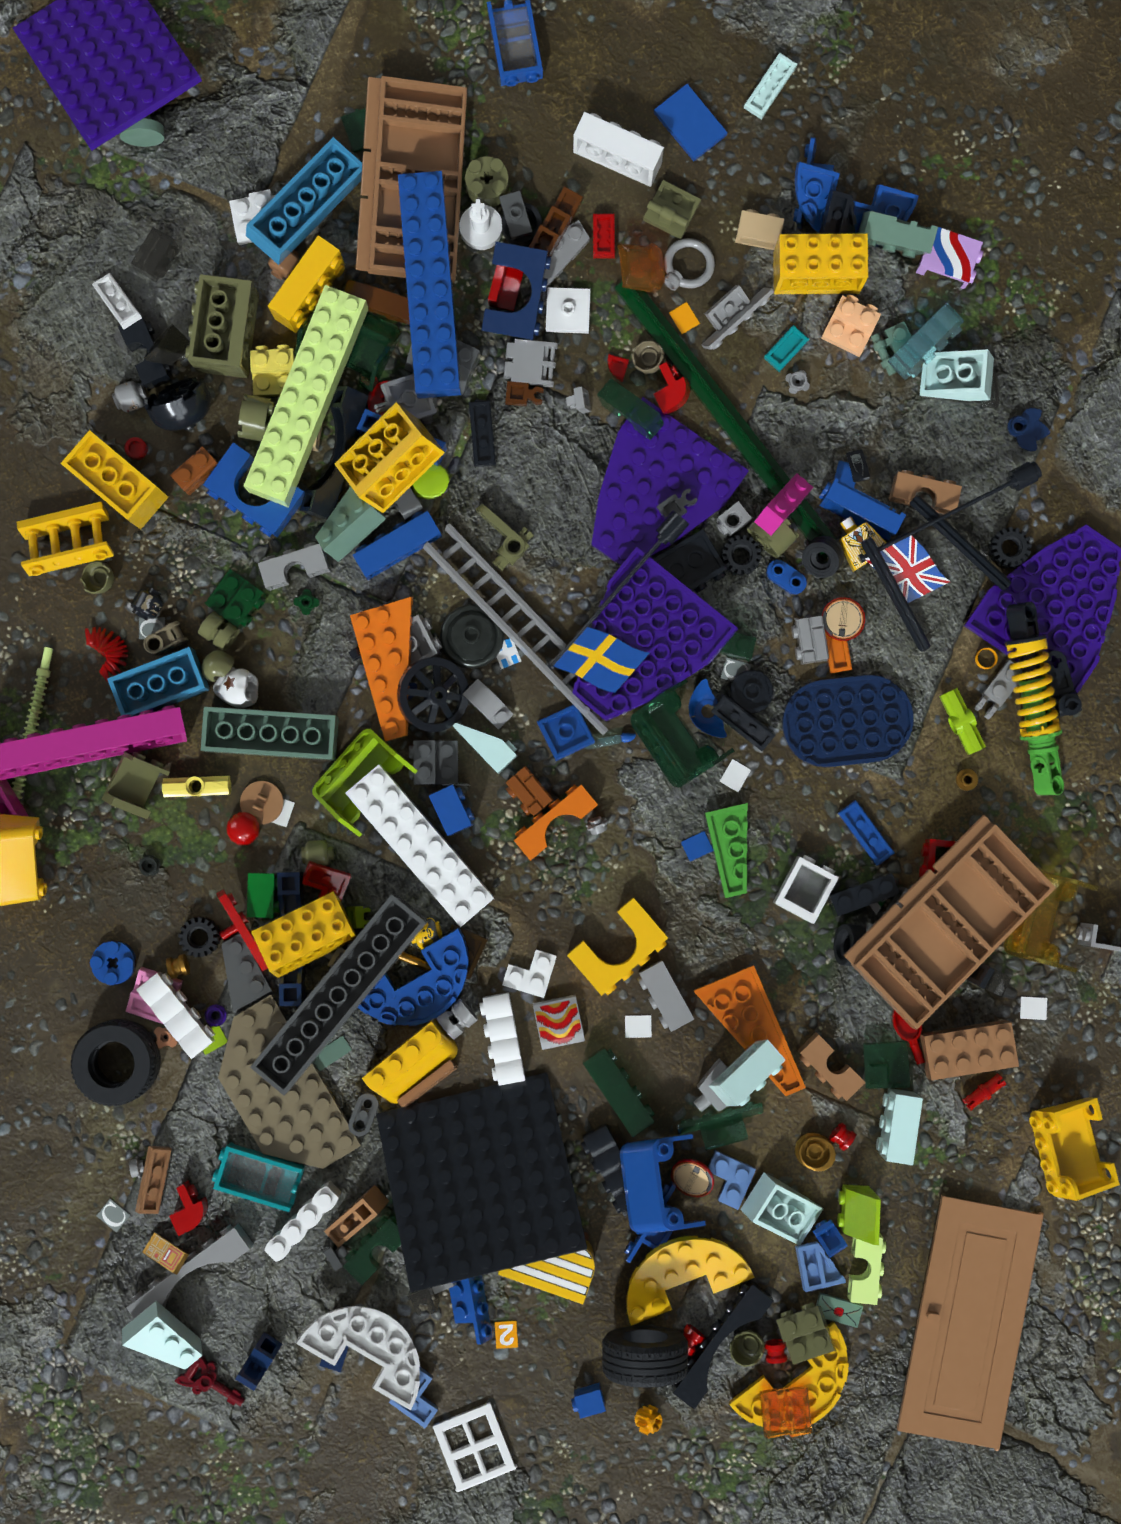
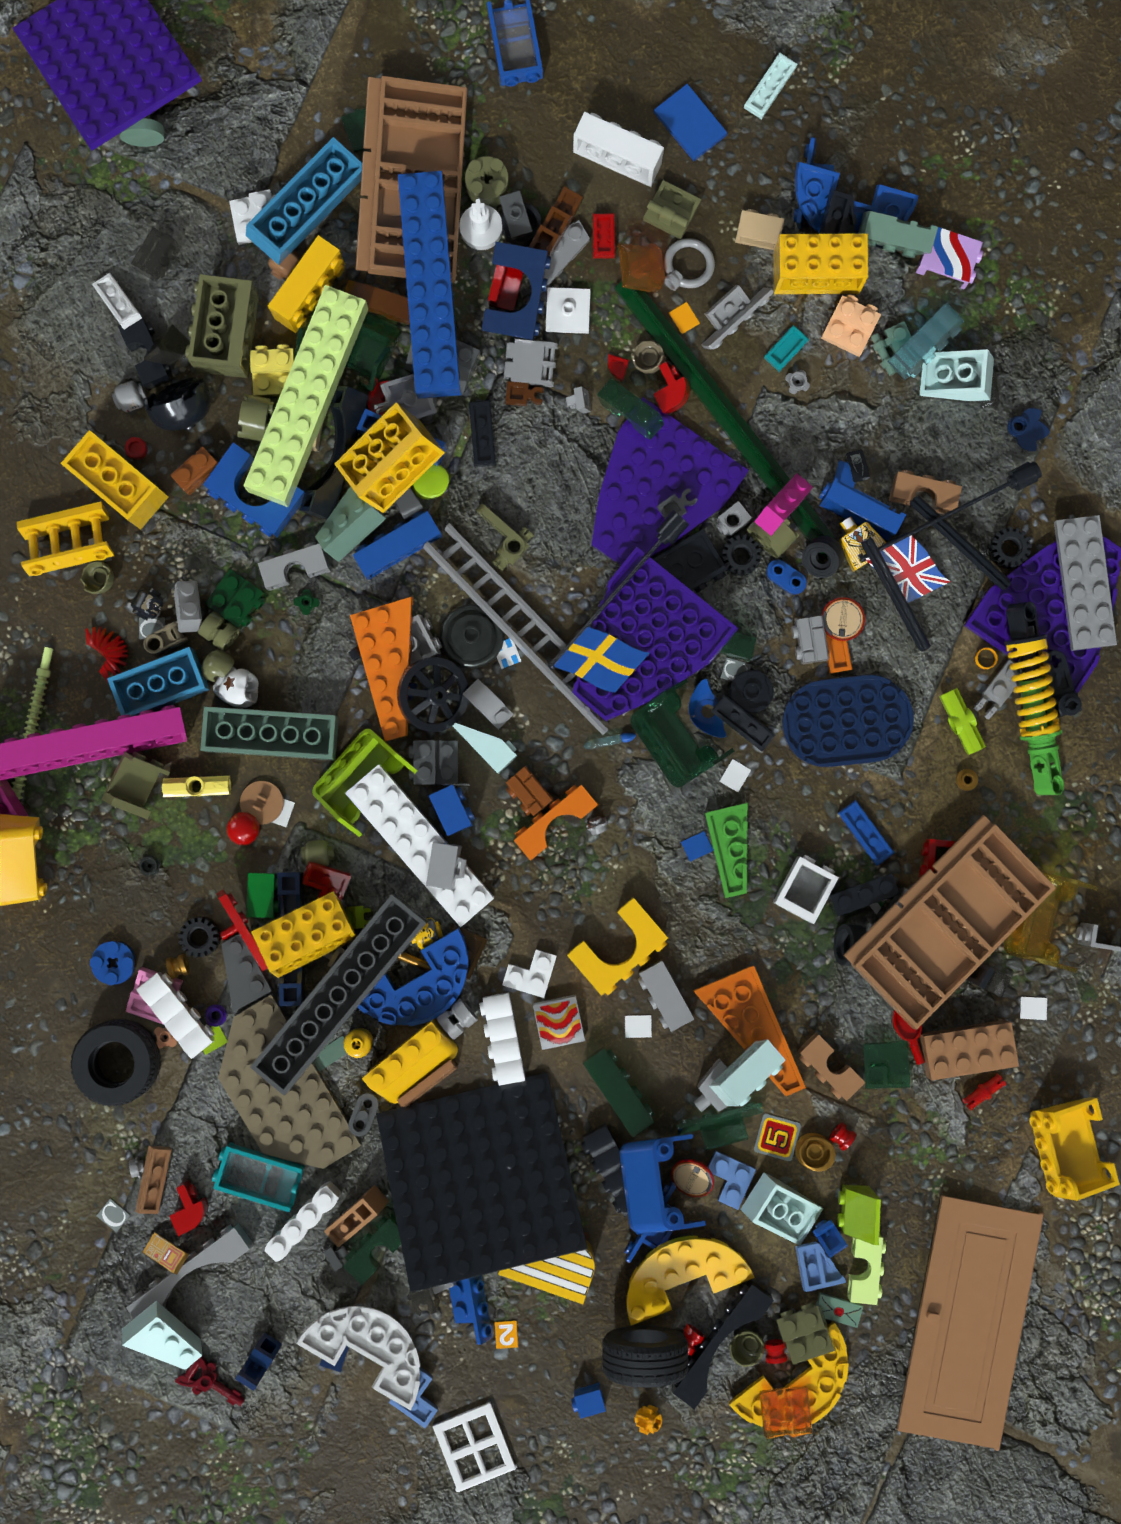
blue plate [537,705,595,761] -> none
light aqua brick [876,1088,923,1165] -> none
none -> light grey brick [174,581,202,632]
none -> yellow head [343,1028,374,1058]
none -> light grey piece [426,842,467,890]
none -> sticker [754,1114,801,1161]
none -> light grey plate [1054,515,1117,651]

